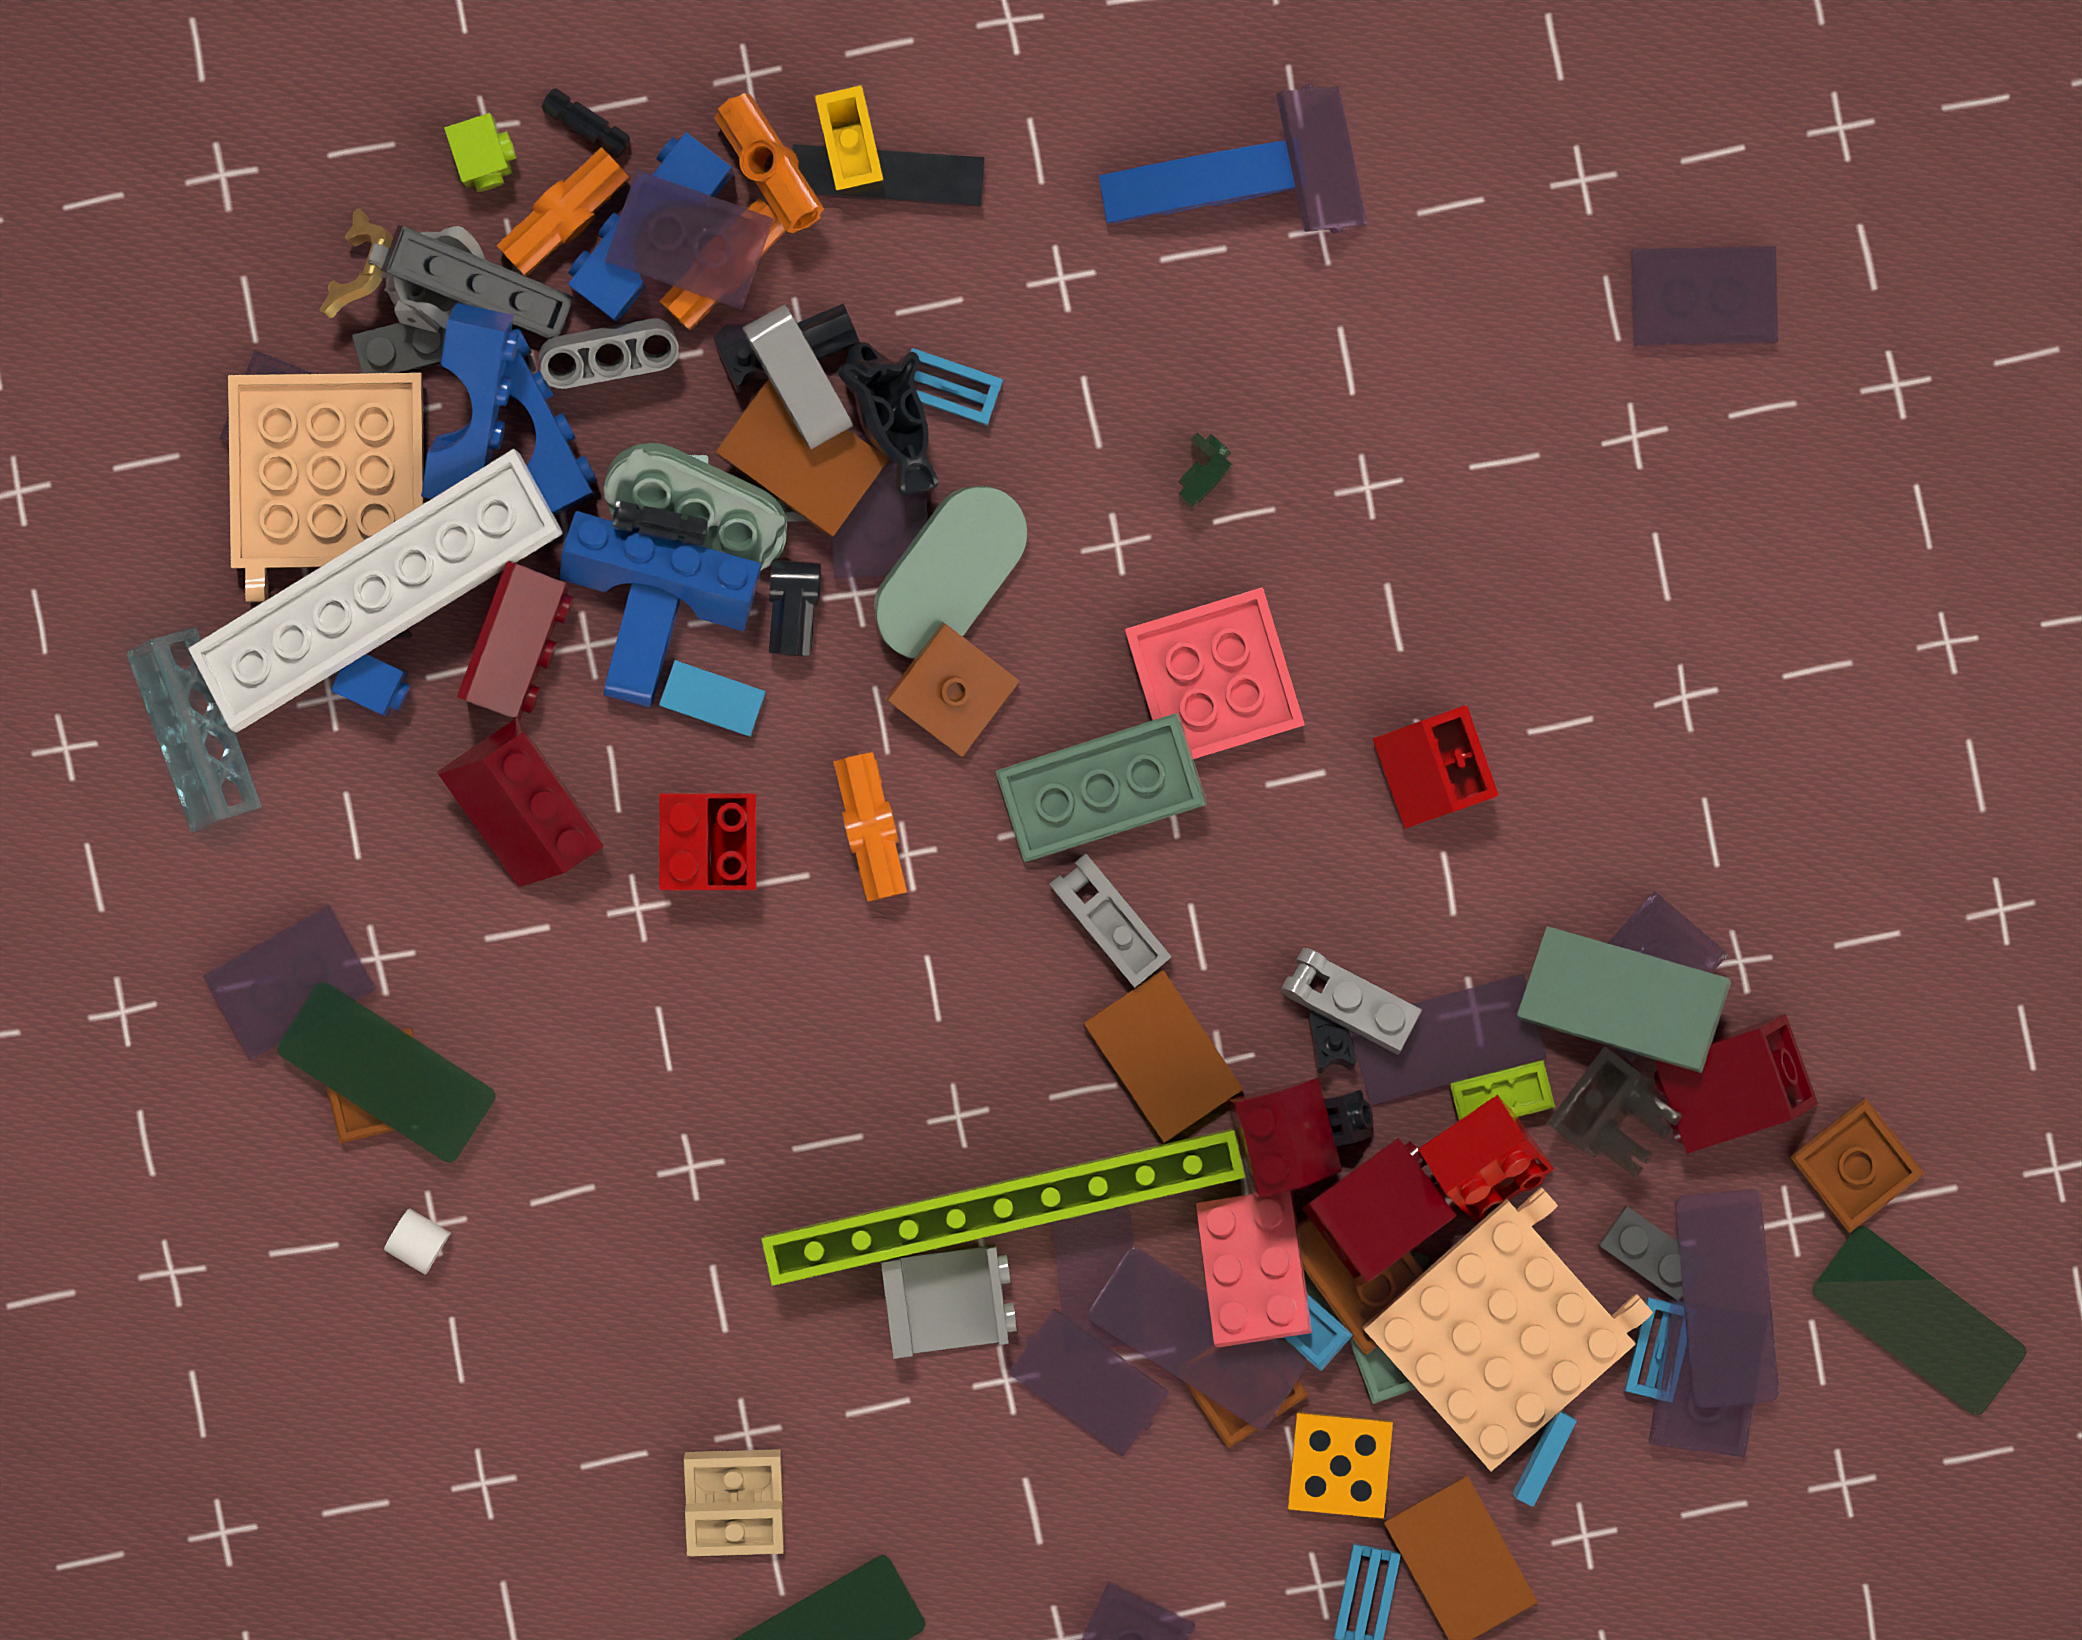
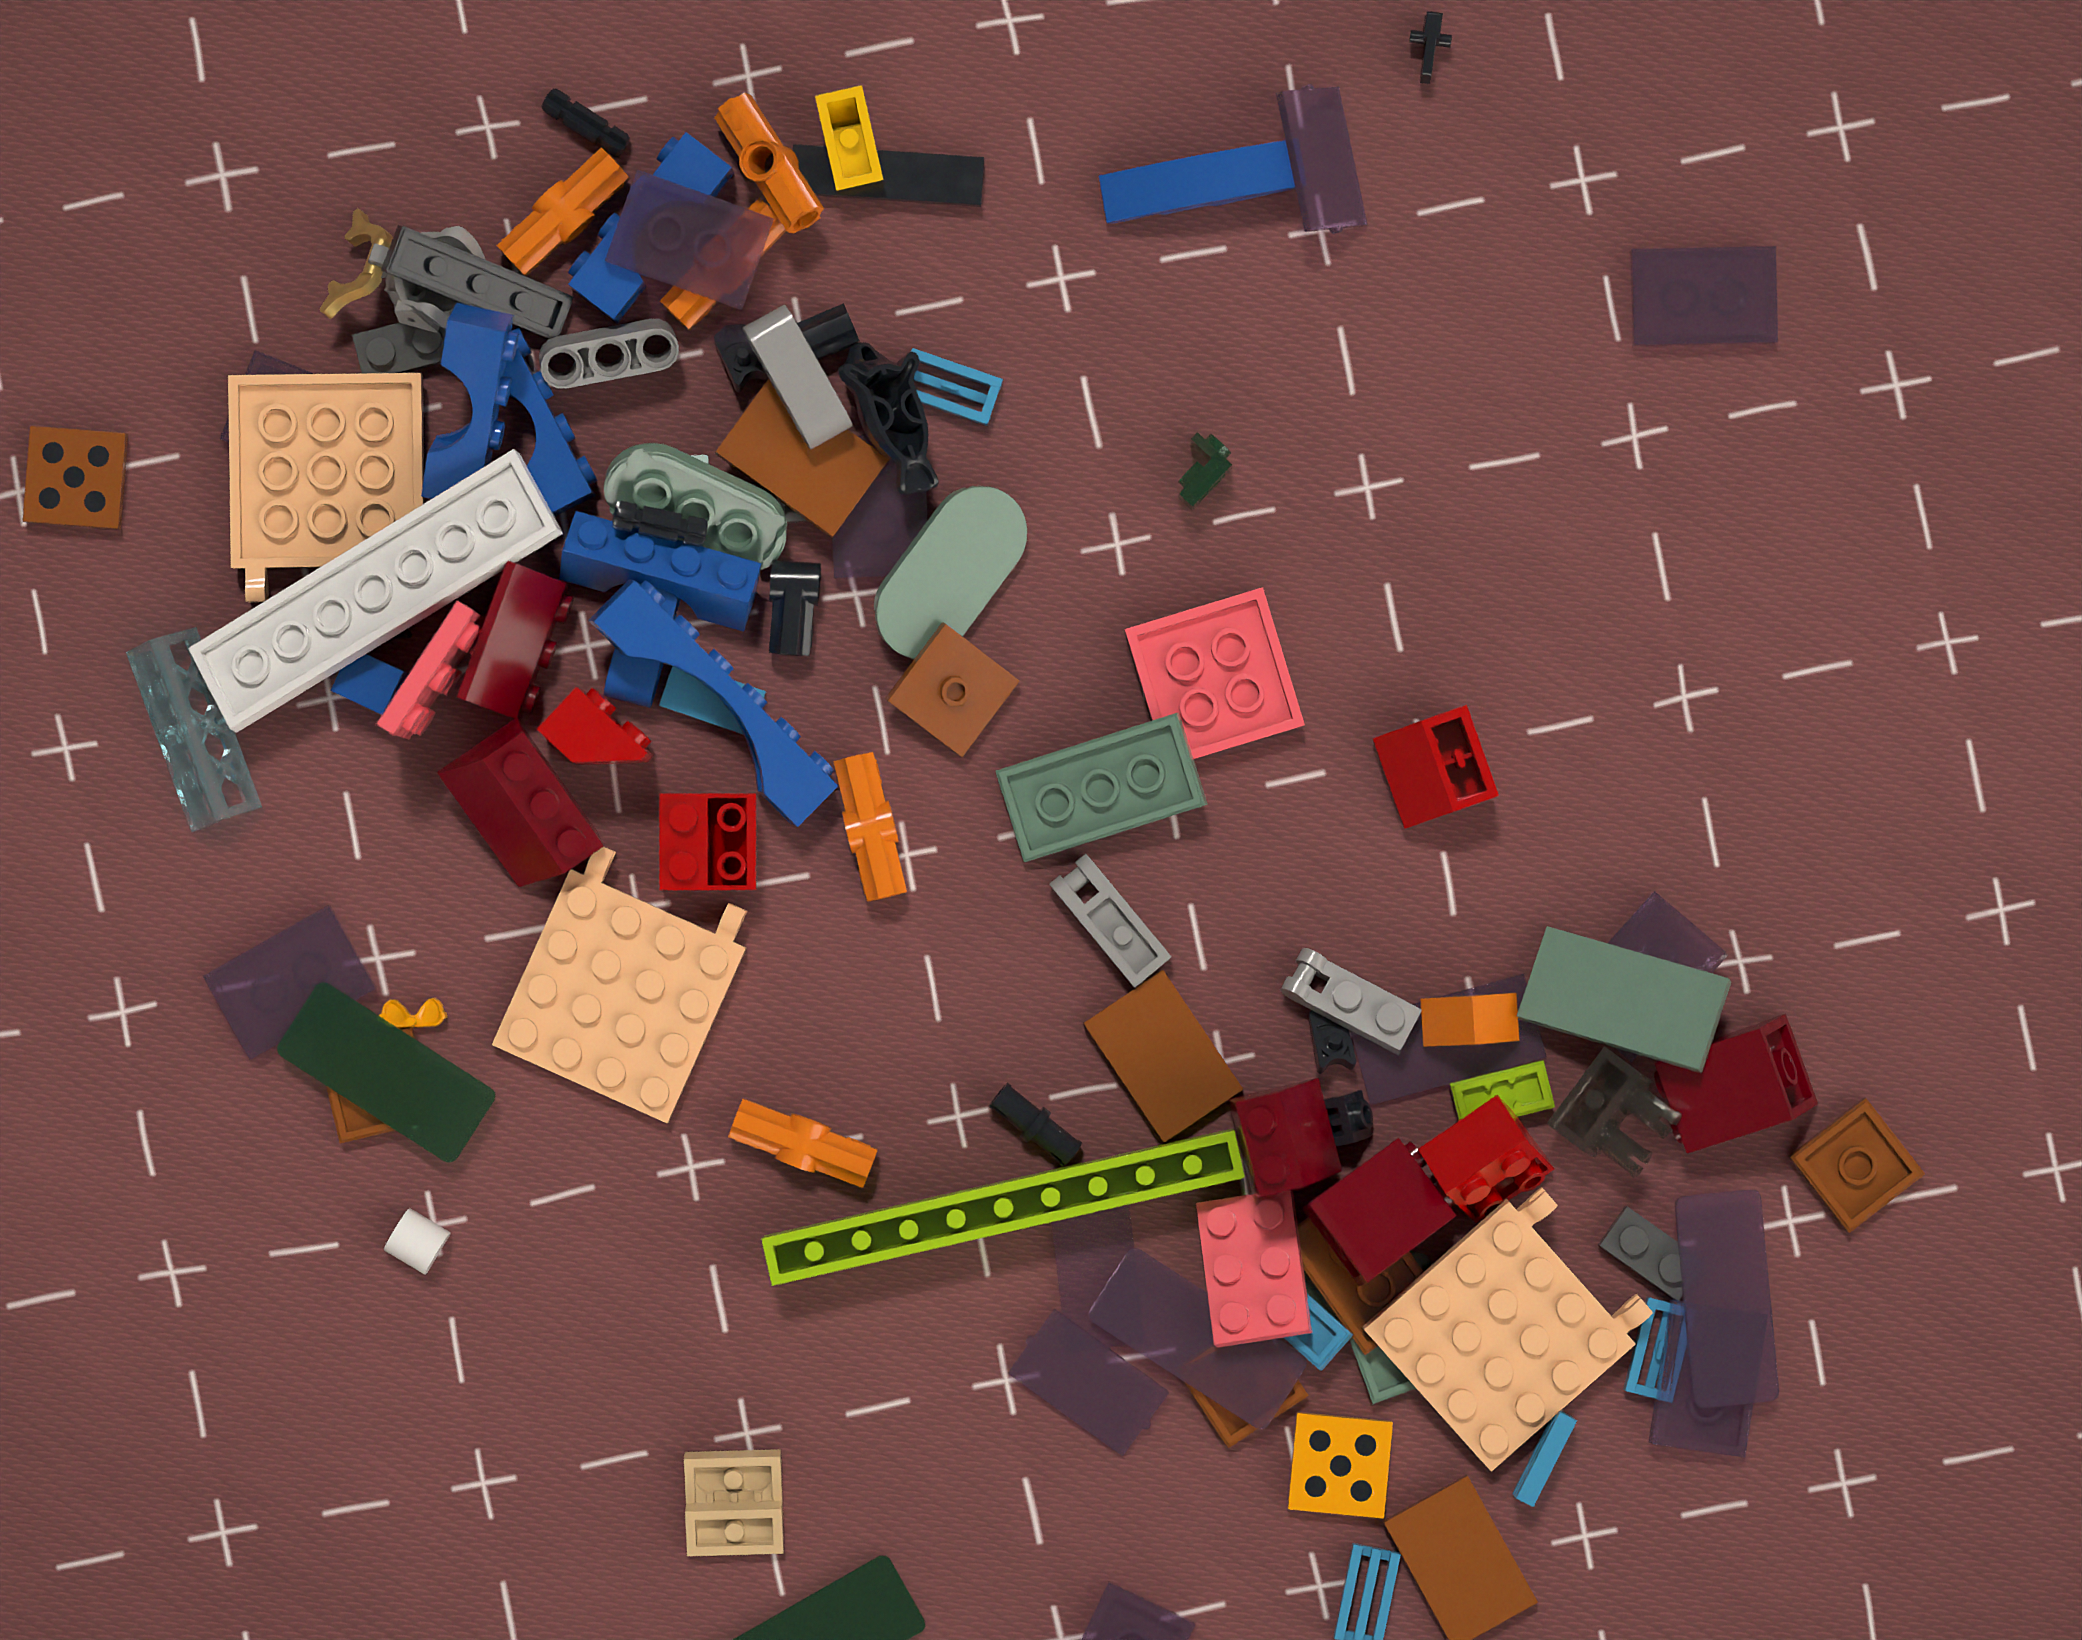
lime brick [444,113,517,192] -> none
light grey panel [881,1245,1017,1359] -> none
clear green piece [1812,1226,2026,1415] -> none
none -> dark orange tile [22,426,128,530]
none -> coral plate [377,601,486,740]
none -> light orange piece [378,998,447,1028]
none -> light nougat plate [492,847,747,1123]
none -> red slope [537,687,654,765]
none -> blue arch [588,580,838,827]
none -> orange piece [728,1098,878,1188]
none -> black pin [988,1082,1082,1167]
none -> black piece [1409,11,1452,84]
none -> orange slope [1420,993,1520,1047]

